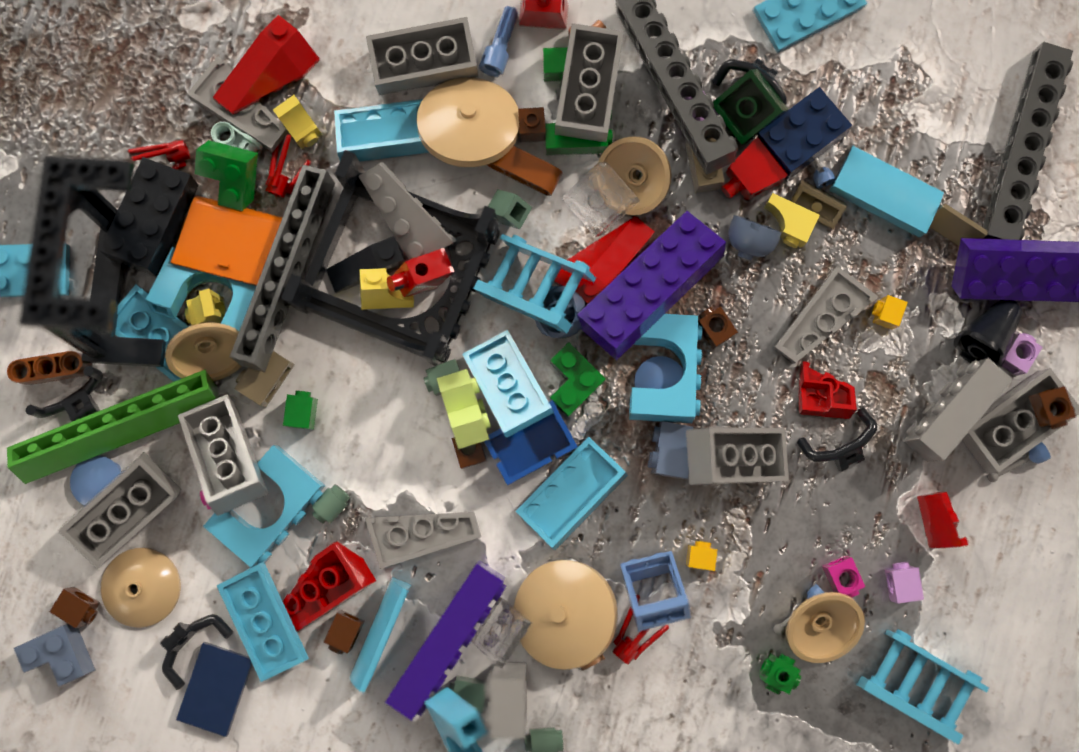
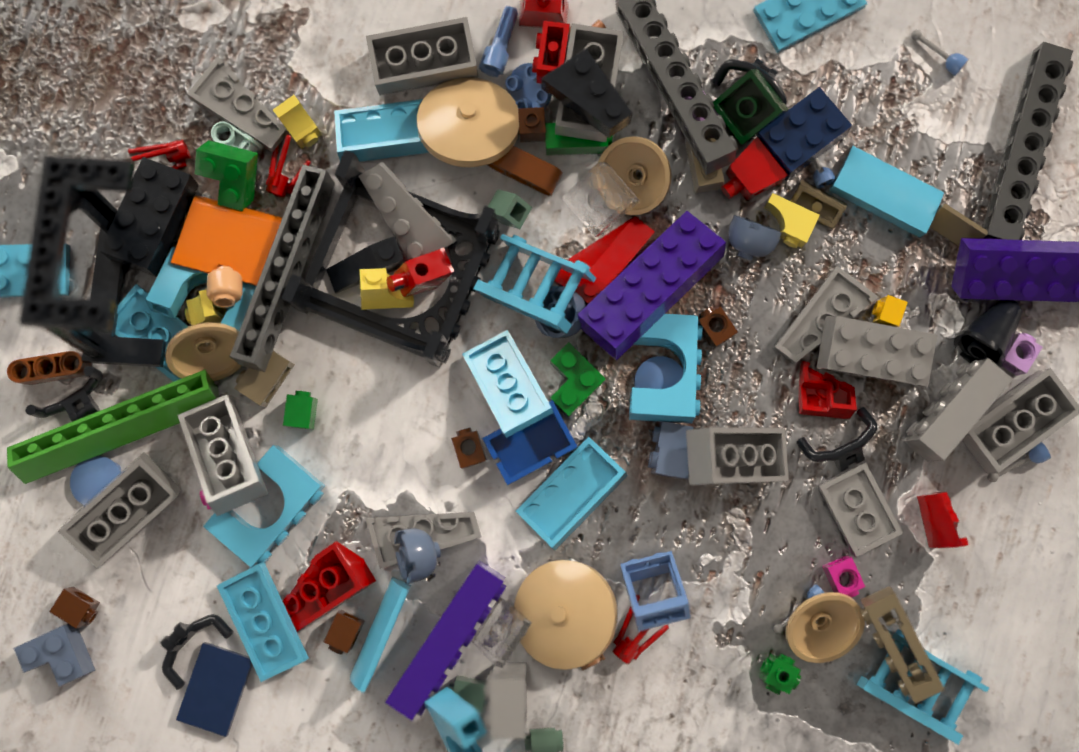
tan dish [101,548,181,628] -> none
red wedge [213,15,320,115] -> none
sand green brick [311,484,351,524] -> none
sand green brick [423,359,460,396] -> none
yellowish green brick [437,369,491,449] -> none
yellow plate [685,541,718,571] -> none
lavender brick [885,562,924,604] -> none
reddish brown brick [1029,386,1077,429] -> none
none -> light nougat head [207,266,243,308]
none -> sand blue cylinder [394,528,441,584]
none -> medium blue dish [505,63,552,110]
none -> red brick [532,21,570,84]
none -> black wedge [541,48,633,138]
none -> light grey brick [816,316,938,387]
none -> light grey plate [817,462,903,557]
none -> dark tan brick [860,586,945,704]
none -> hinge [911,30,969,76]

